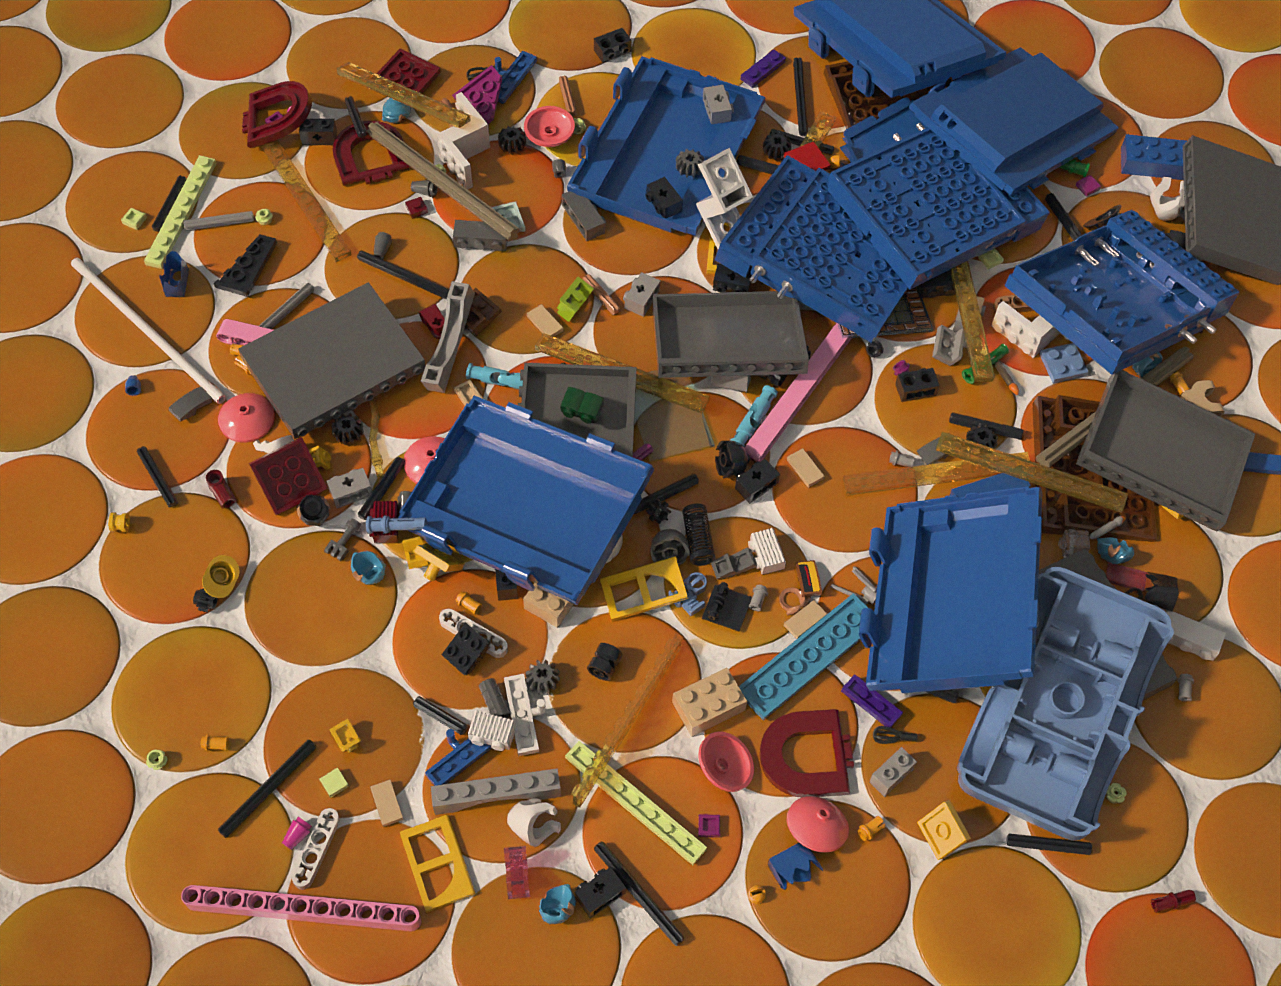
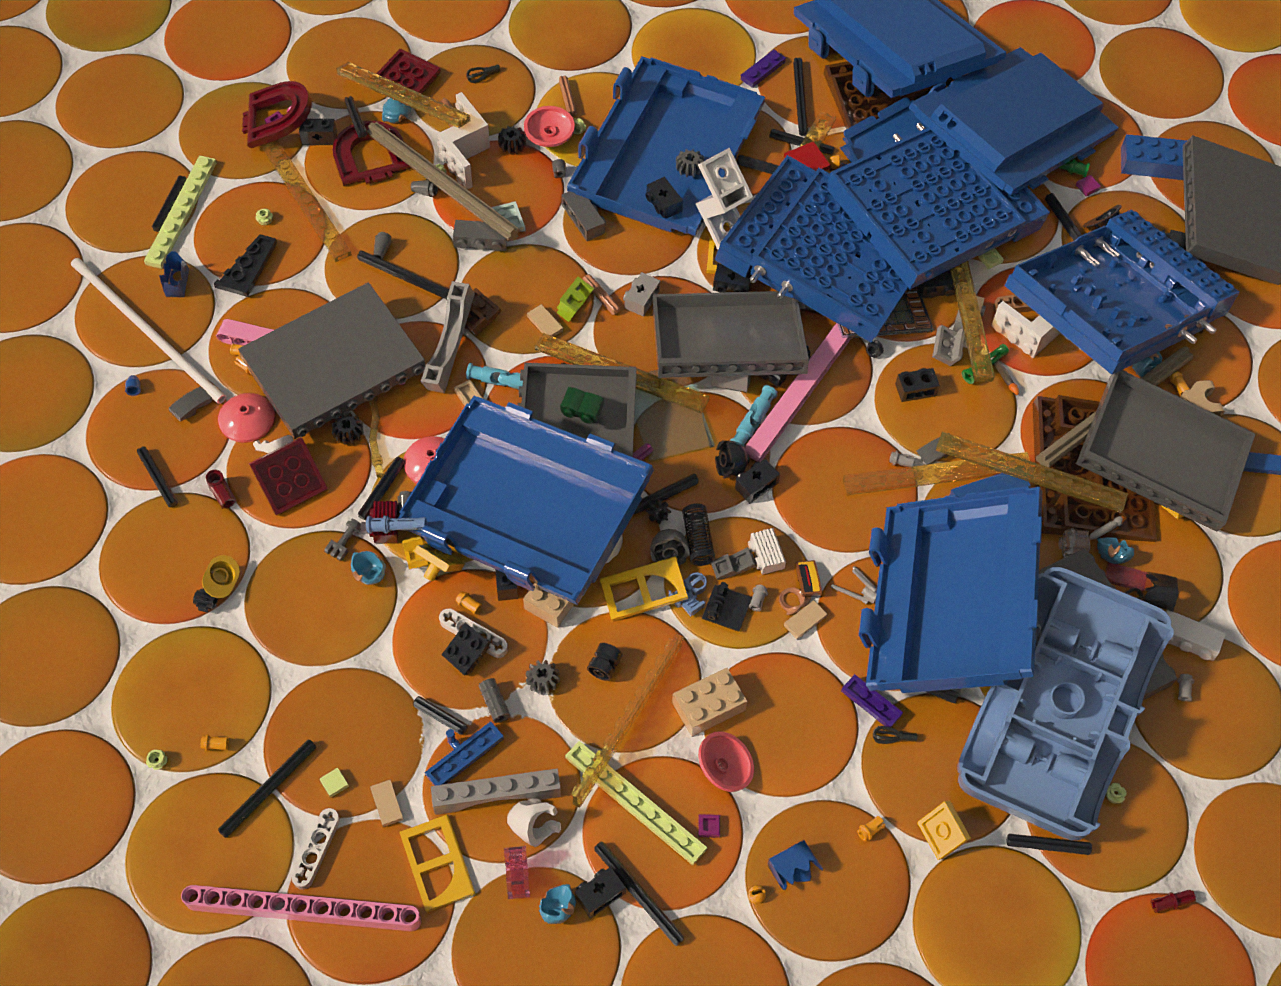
yellow wheel [108,512,130,532] -> none
yellowish green tile [121,208,147,230] -> none
light grey axle [183,211,254,231] -> none
light grey axle [259,283,314,329] -> none
dark pink cone [282,816,312,850] -> none
black hair [297,494,330,526] -> none
yellow bracket [309,446,331,470] -> none
light grey brick [327,468,372,508] -> none
yellow bracket [329,719,361,752] -> none
dark red plate [405,197,428,219] -> none
dark red piece [418,304,445,339] -> none
magenta plate [452,65,502,124] -> none
white brick [468,711,516,751] -> none
blue plate [495,51,537,104] -> none
white plate [504,674,546,756] -> none
black brick [594,27,632,63] -> none
light grey brick [703,85,734,124] -> none
dark azure plate [739,593,868,721] -> none
dark red piece [759,709,854,798] -> none
black gear [763,132,792,161] -> none
tan tile [787,448,824,488] -> none
coral dish [787,796,849,852] -> none
light grey brick [869,747,917,797] -> none
magenta plate [893,360,910,376] -> none
black axle [949,412,1023,440] -> none
black gear [965,424,998,456] -> none
medium blue plate [1039,343,1088,383] -> none
white piece [1150,177,1184,221] -> none

